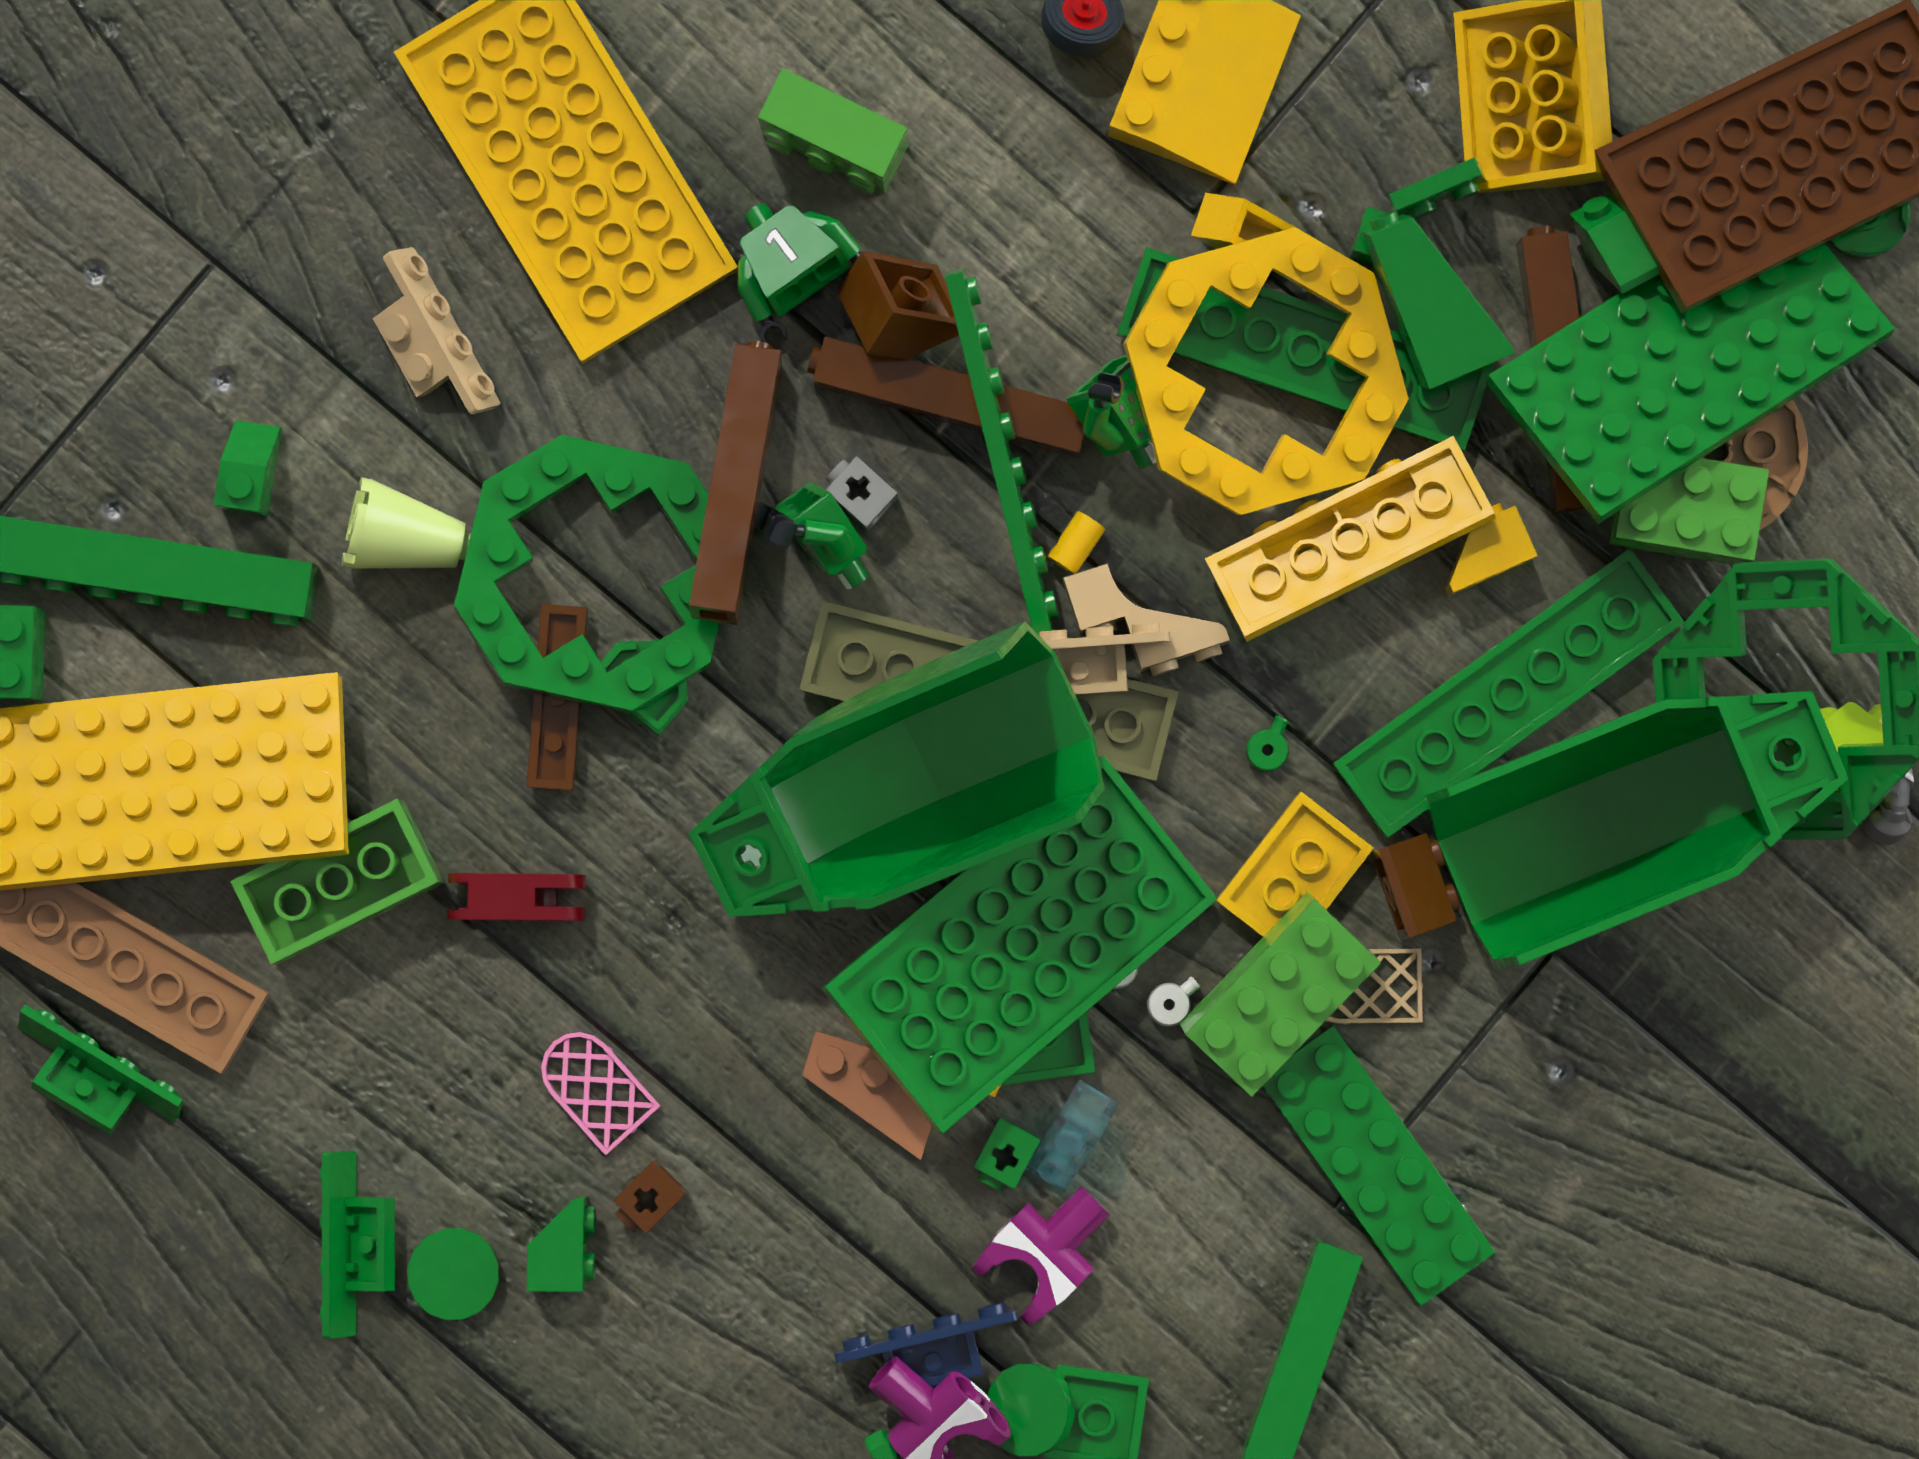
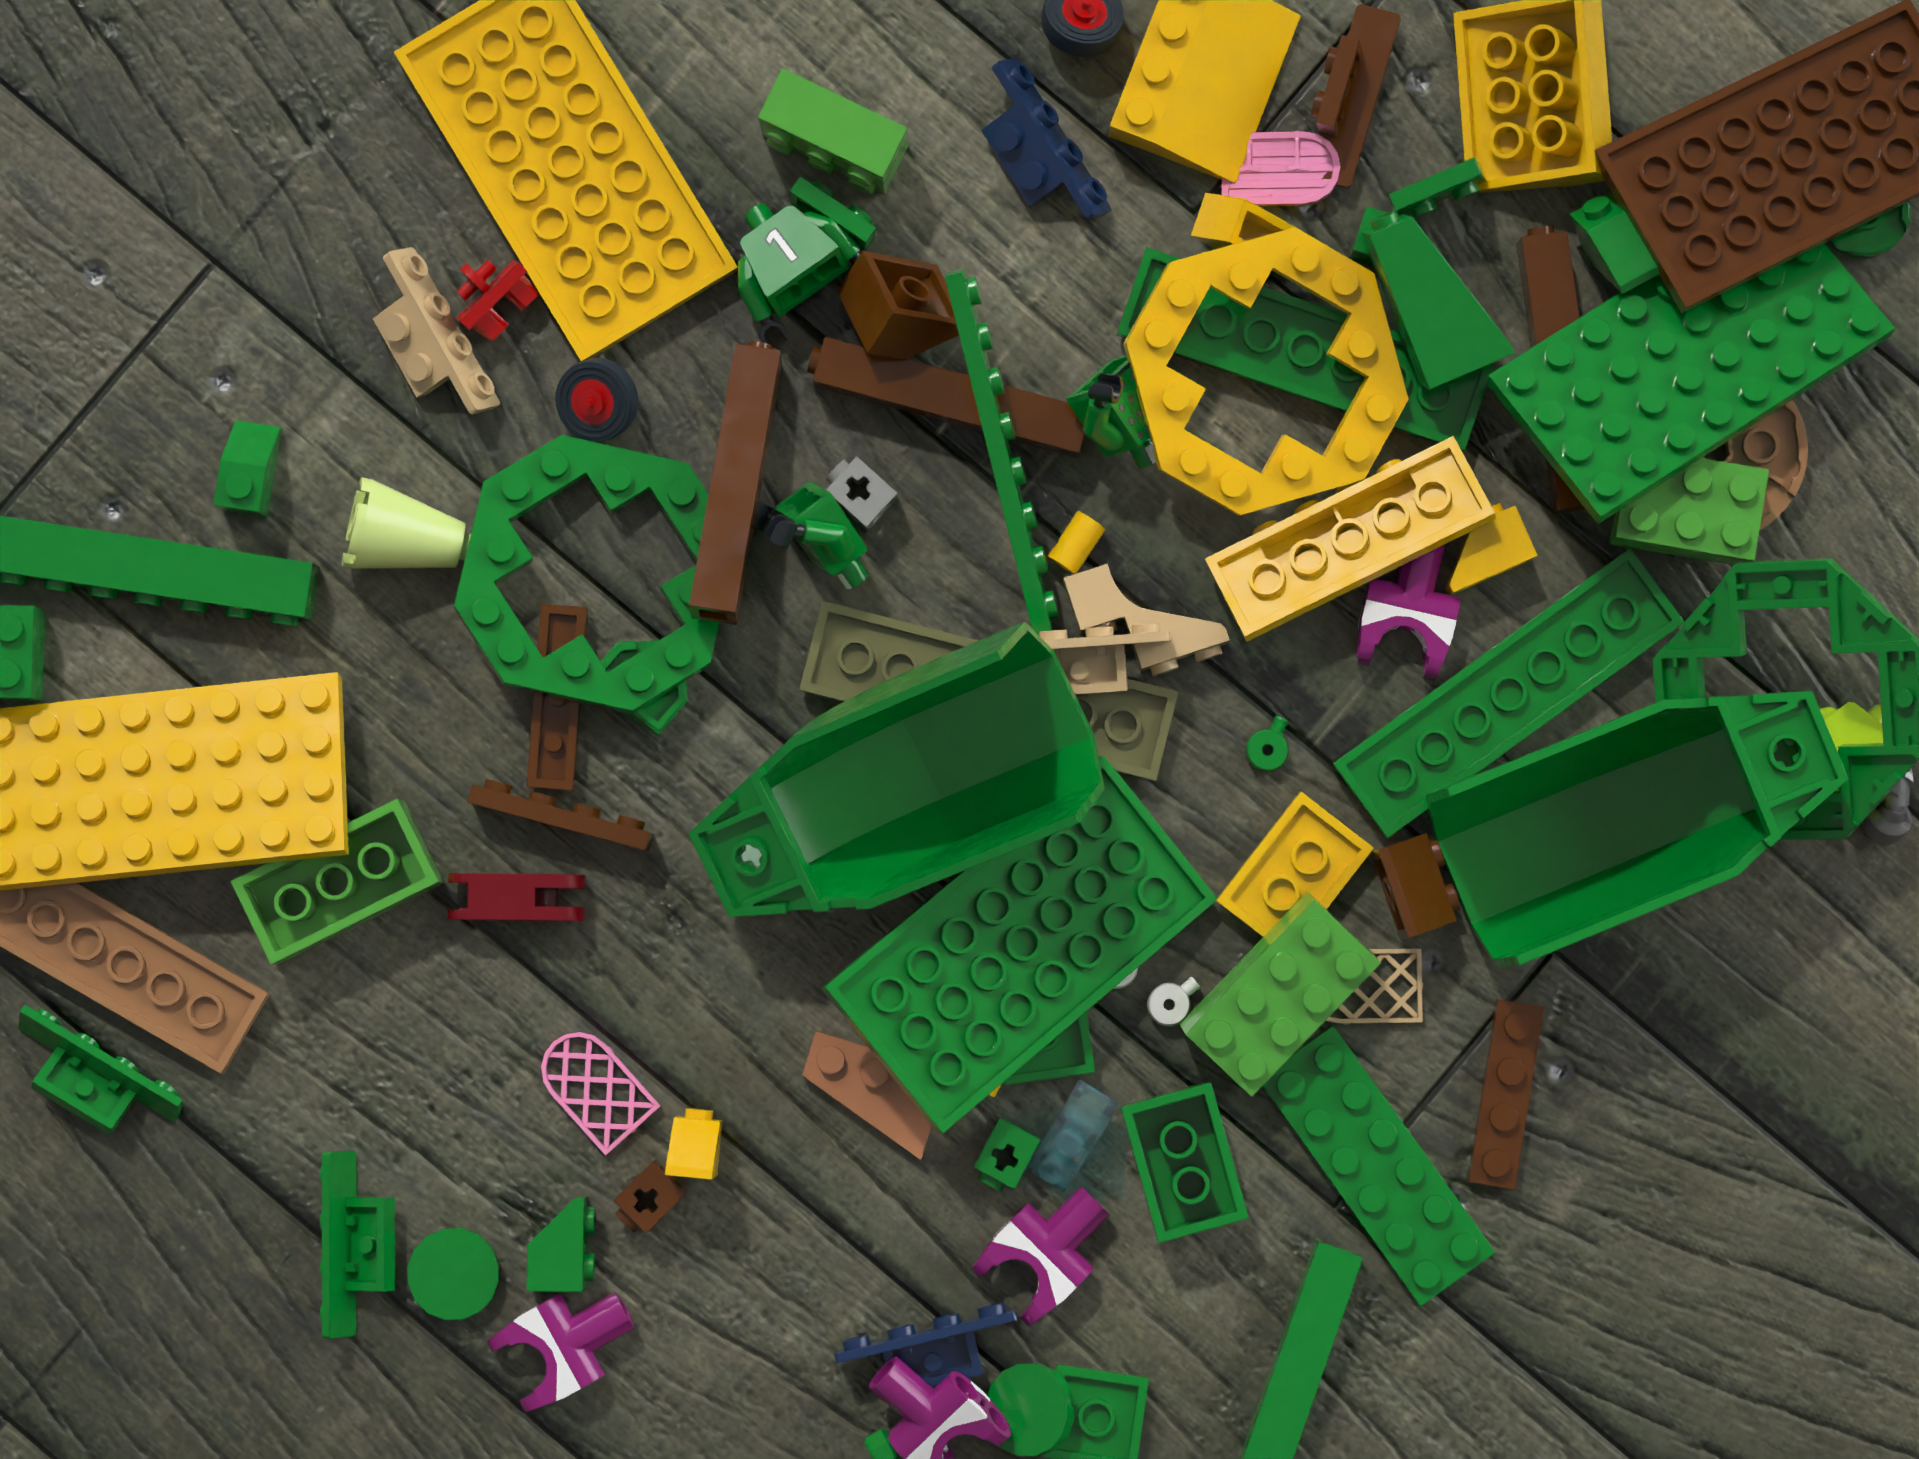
none -> red hips [456,259,538,341]
none -> reddish brown plate [467,779,654,852]
none -> magenta connector [487,1292,636,1412]
none -> black wheel [555,358,638,442]
none -> yellow slope [665,1108,723,1180]
none -> green plate [789,176,876,252]
none -> dark blue bracket [981,58,1112,220]
none -> green brick [1120,1081,1249,1243]
none -> bright pink window [1222,131,1341,206]
none -> reddish brown bracket [1311,4,1401,189]
none -> magenta connector [1356,544,1460,681]
none -> reddish brown plate [1467,999,1544,1190]

